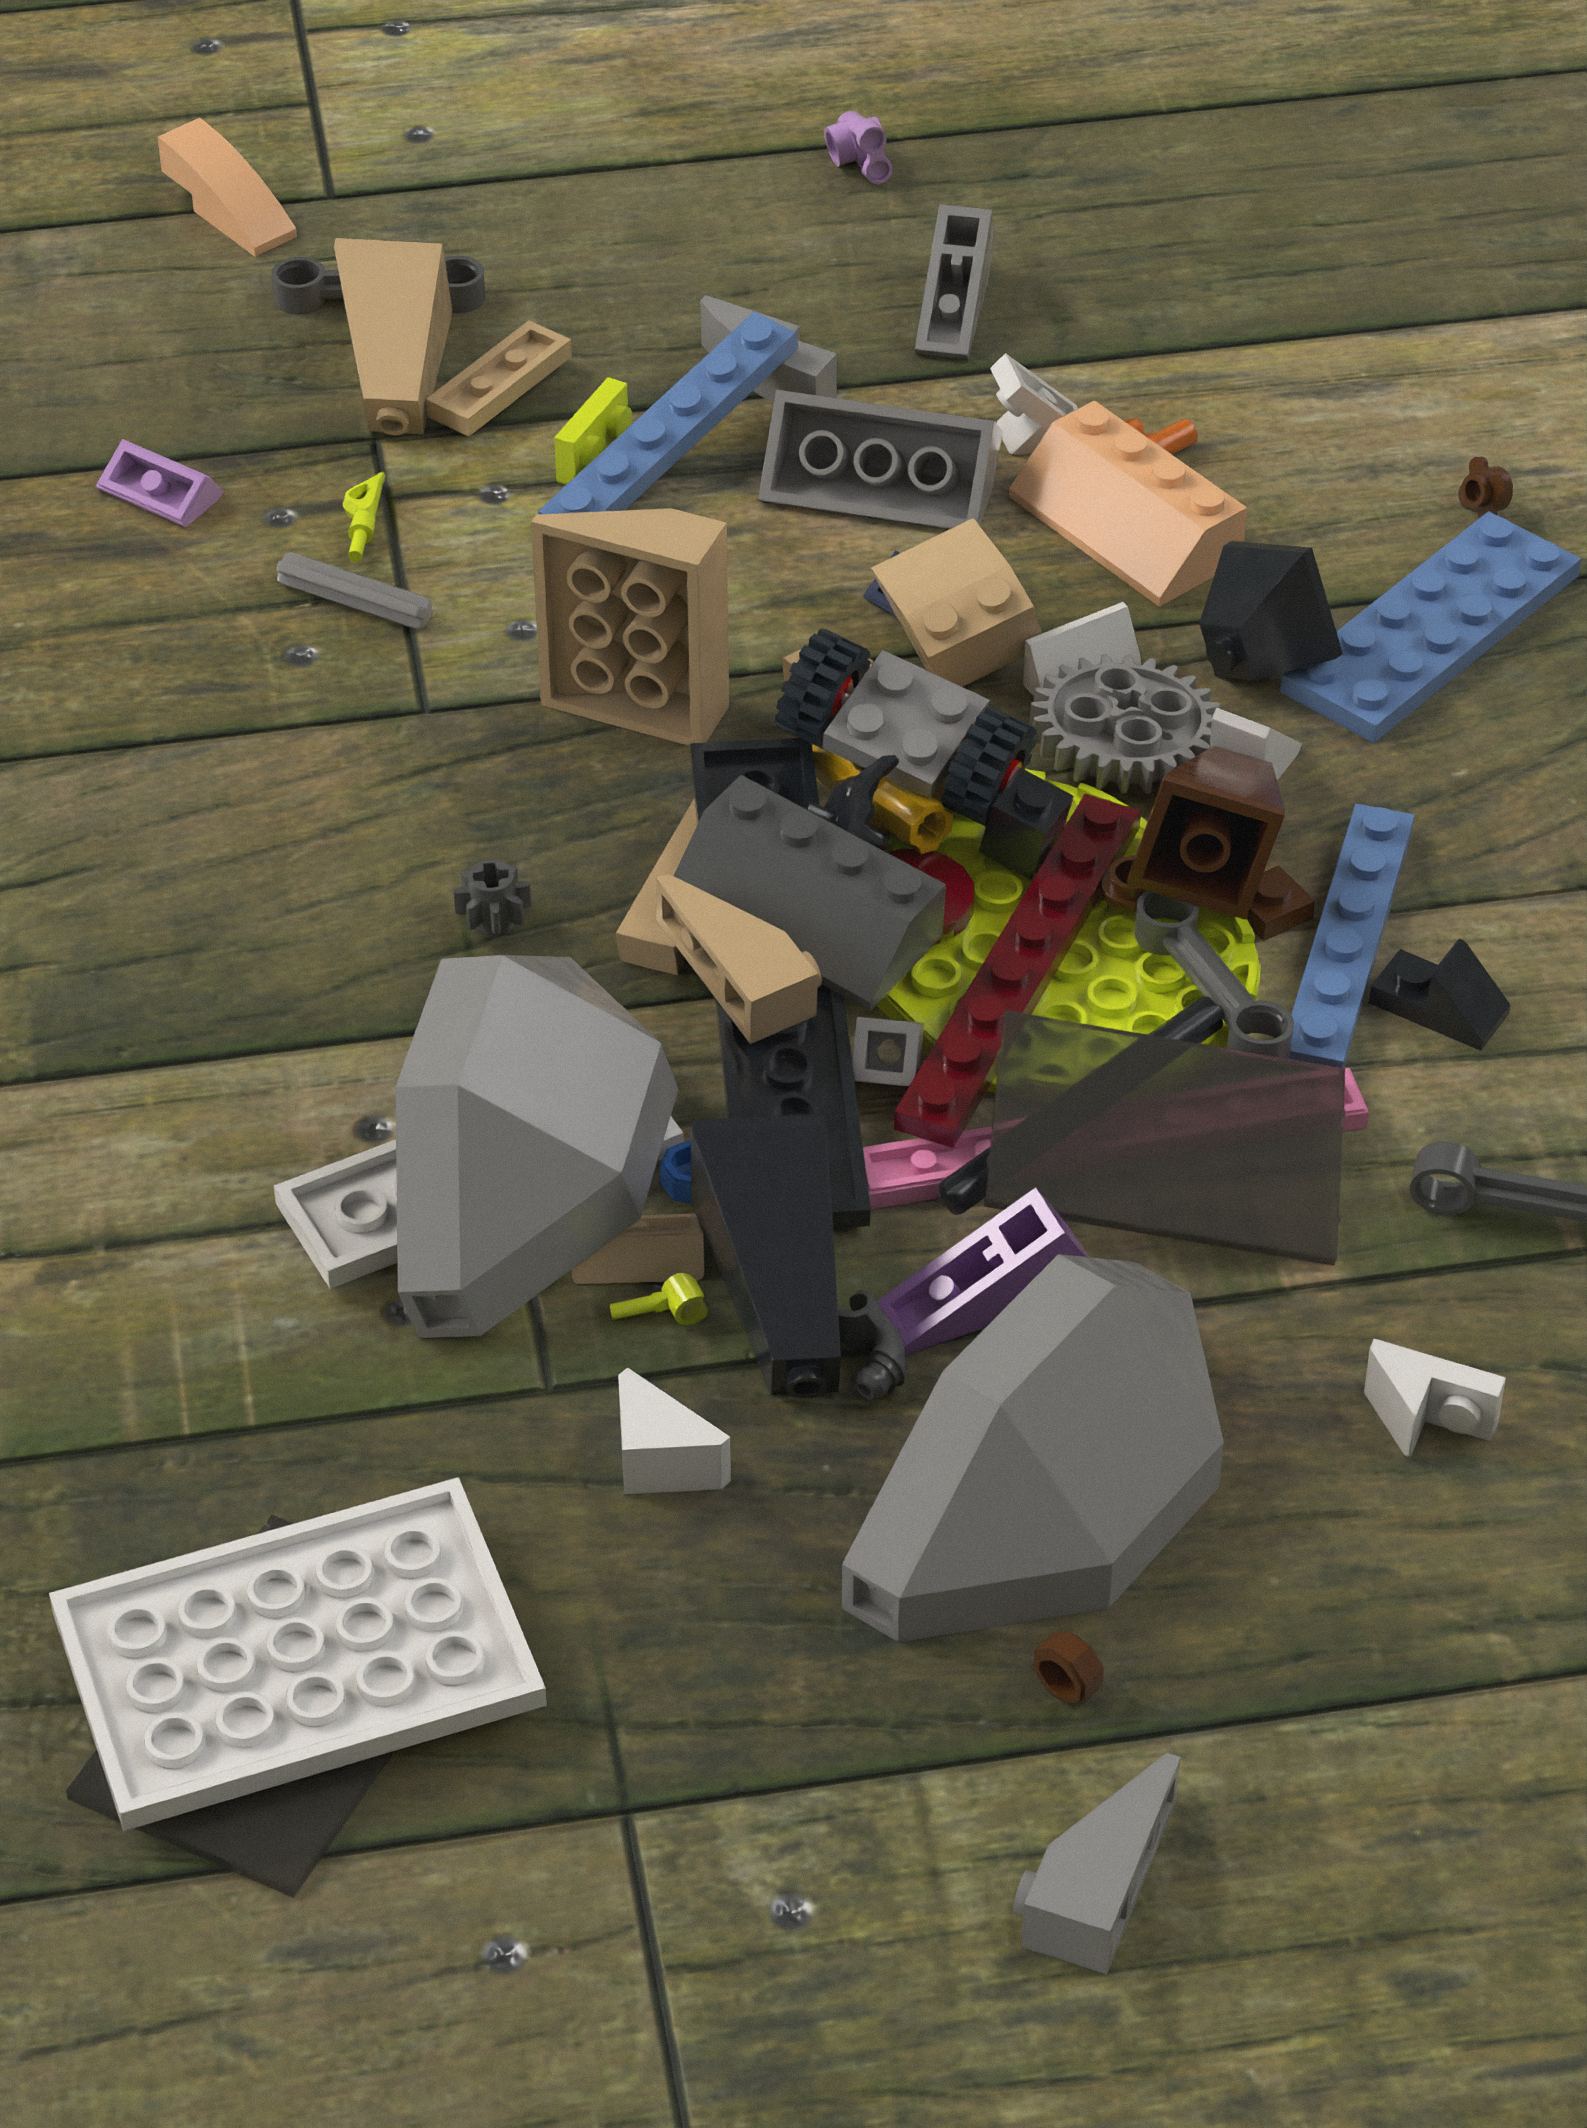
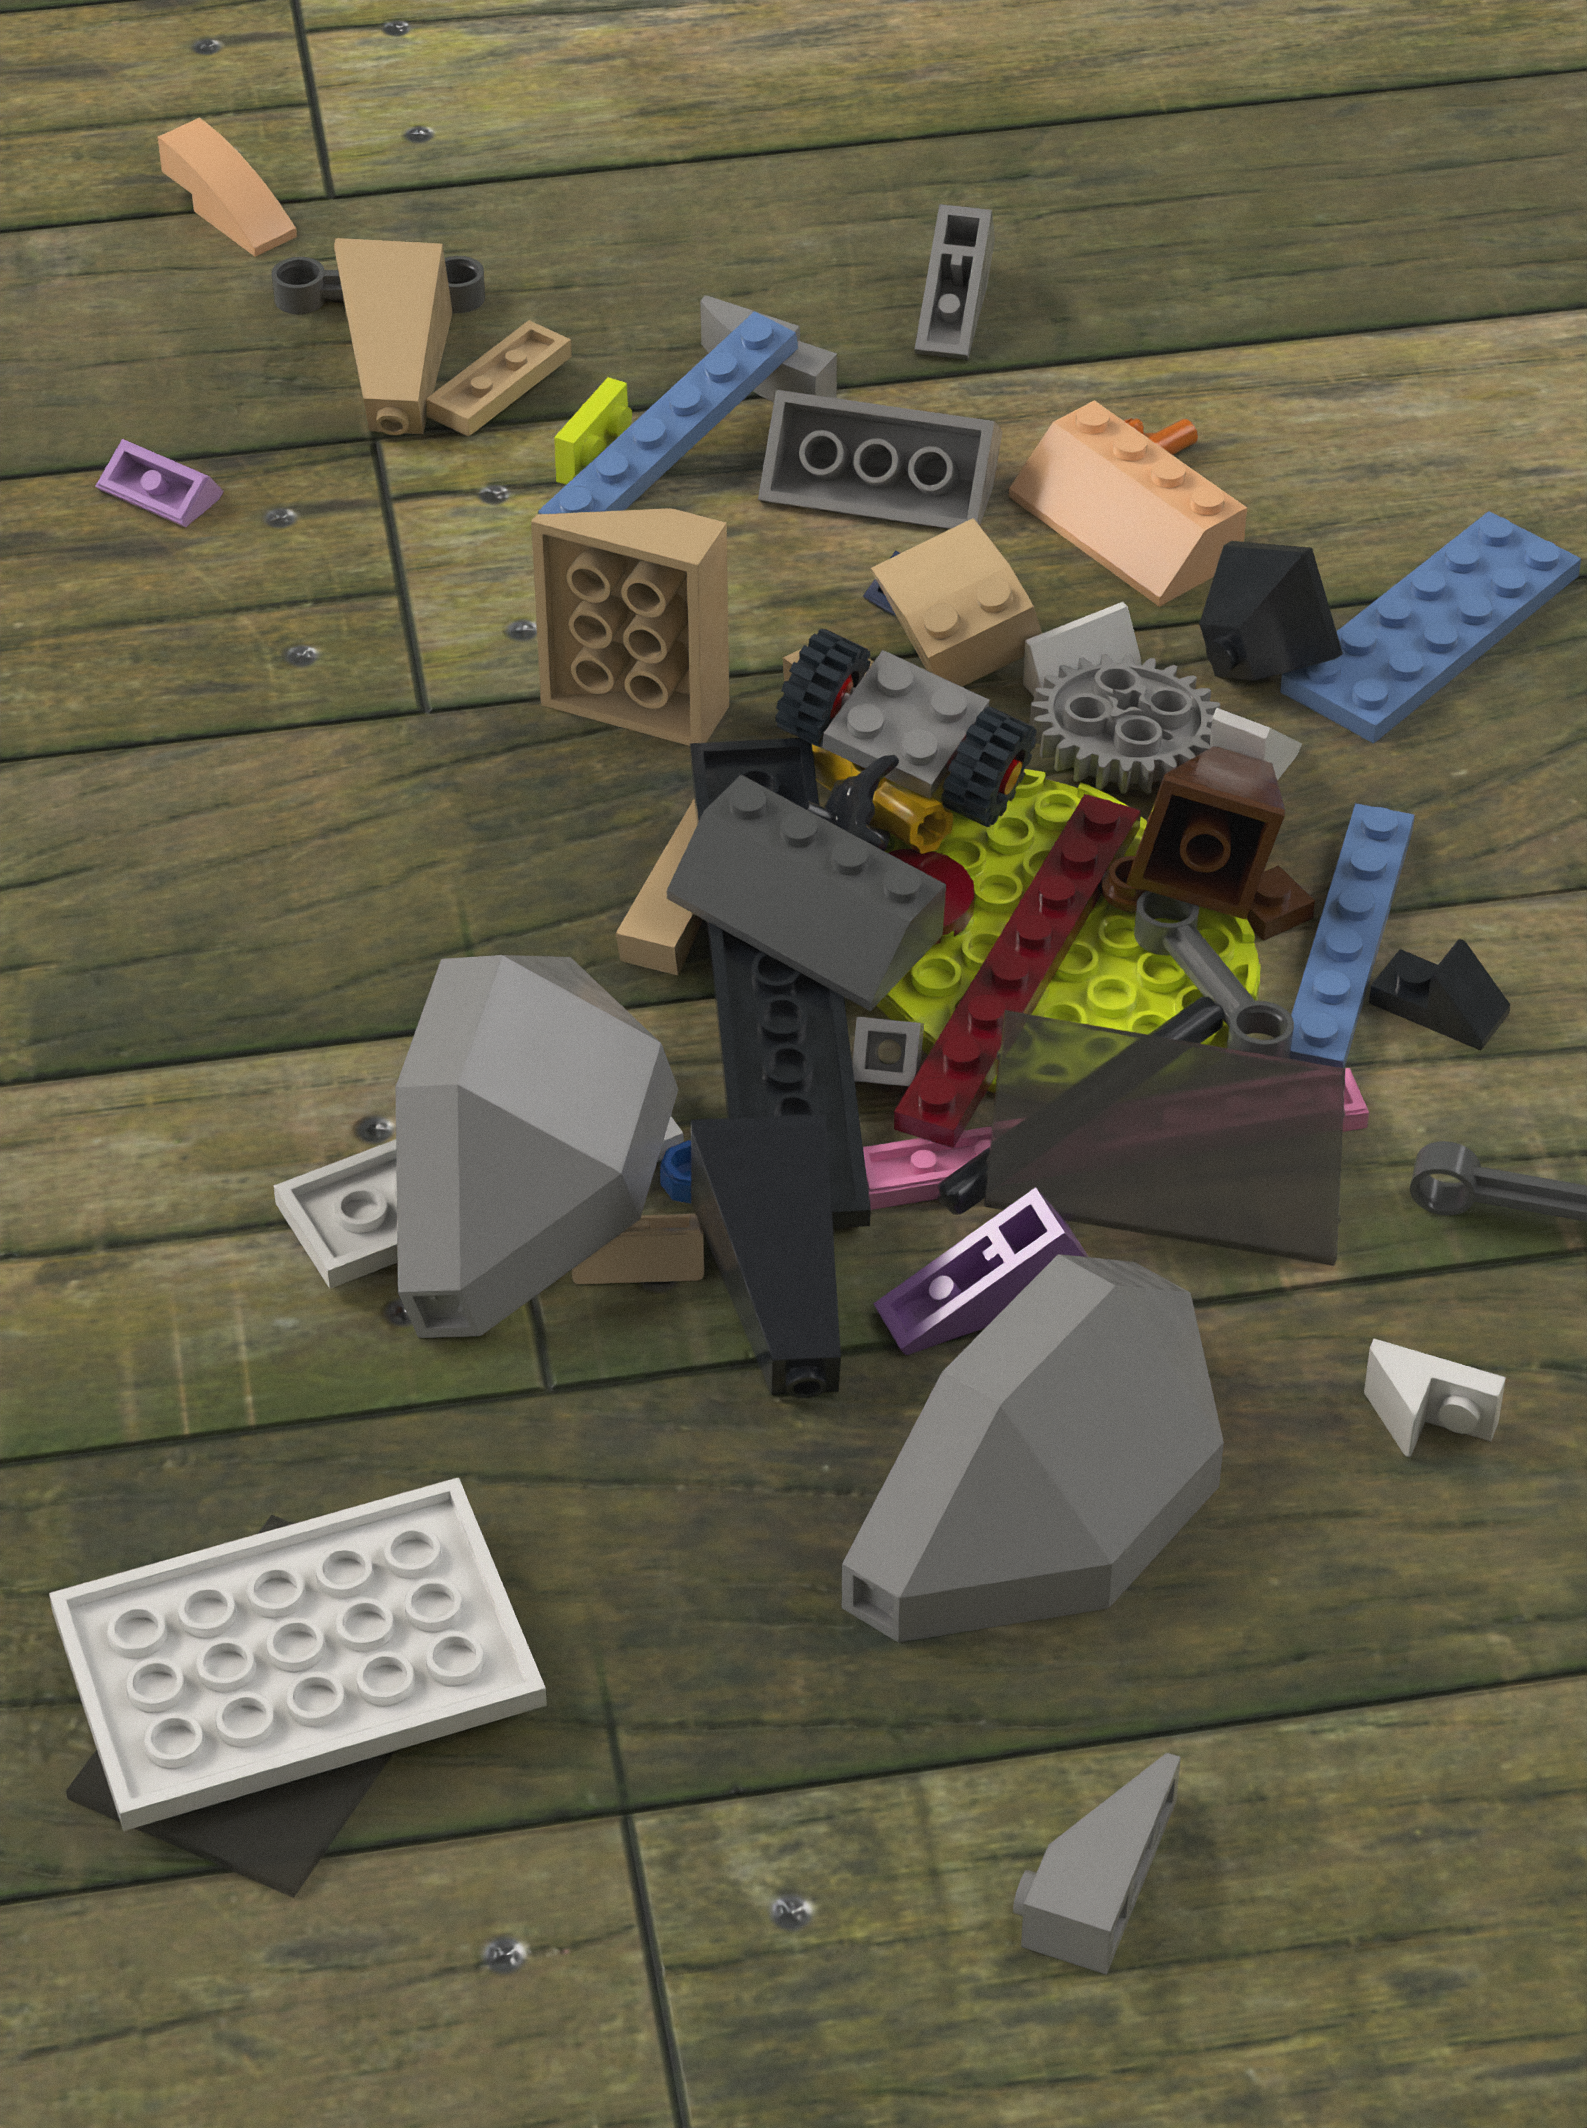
light grey axle [276,552,433,630] -> none
neon yellow hand [343,472,386,562] -> none
dark grey gear [453,860,531,936] -> none
neon yellow hand [610,1273,708,1325] -> none
white slope [618,1368,731,1494] -> none
tan slope [656,873,822,1044] -> none
lavender plate [824,111,893,184] -> none
dark grey piece [838,1290,907,1400] -> none
black brick [979,768,1074,881] -> none
white slope [990,353,1078,455] -> none
reddish brown tile [1033,1631,1104,1704] -> none
reddish brown plate [1458,457,1513,518] -> none

